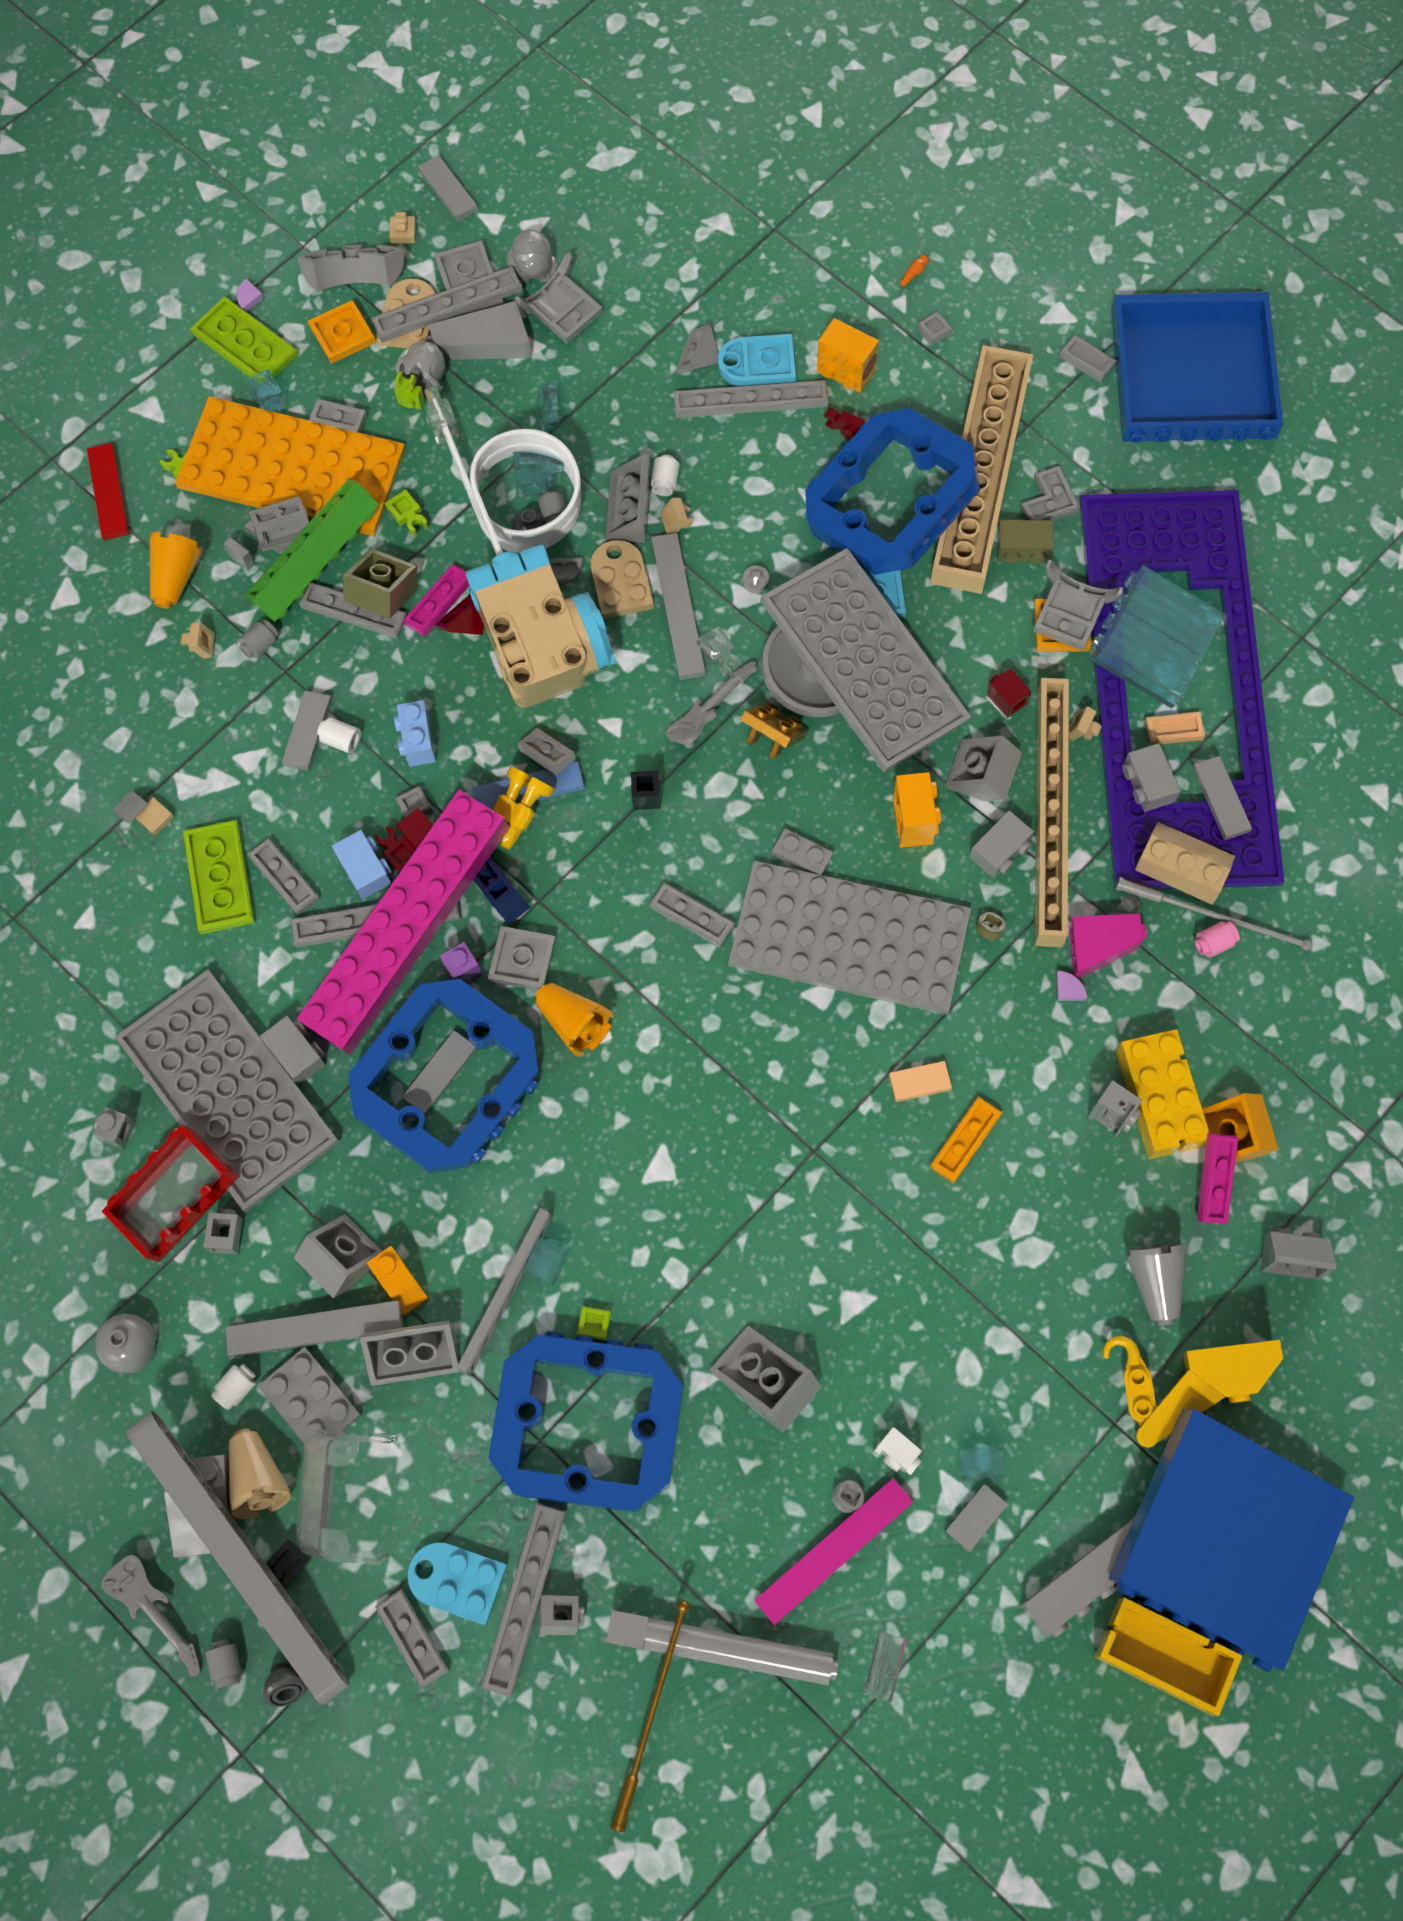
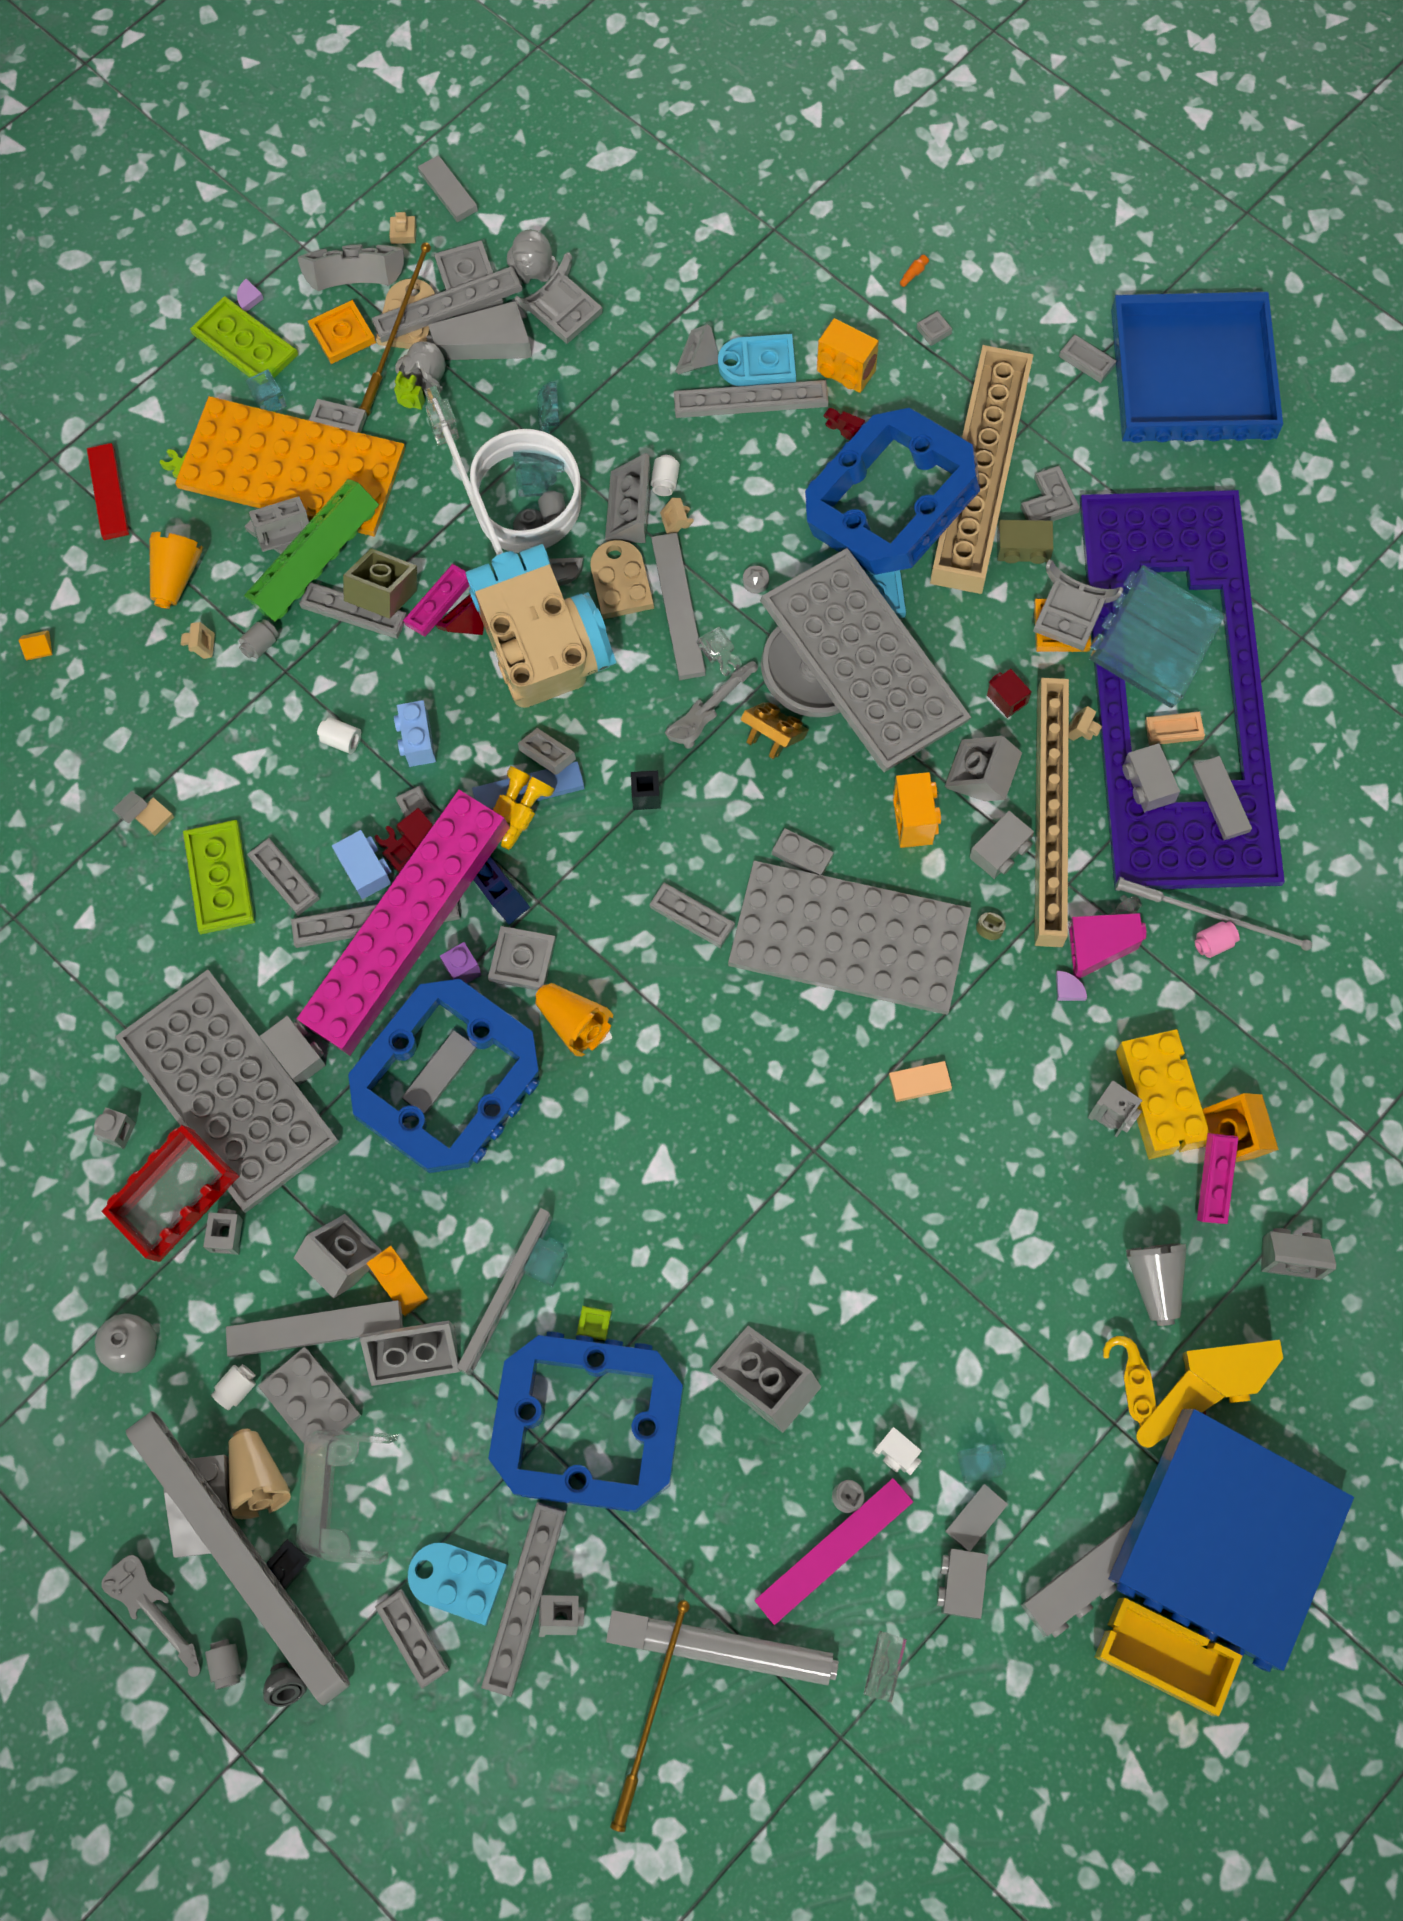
light grey tile [224,537,255,571] -> none
light grey tile [282,690,332,771] -> none
lime plate [384,489,428,537] -> none
light orange tile [930,1096,1003,1184] -> none
tan slope [1135,822,1235,905] -> none
none -> light orange slope [19,630,52,661]
none -> pearl gold piece [358,242,431,416]
none -> light grey brick [937,1549,988,1619]

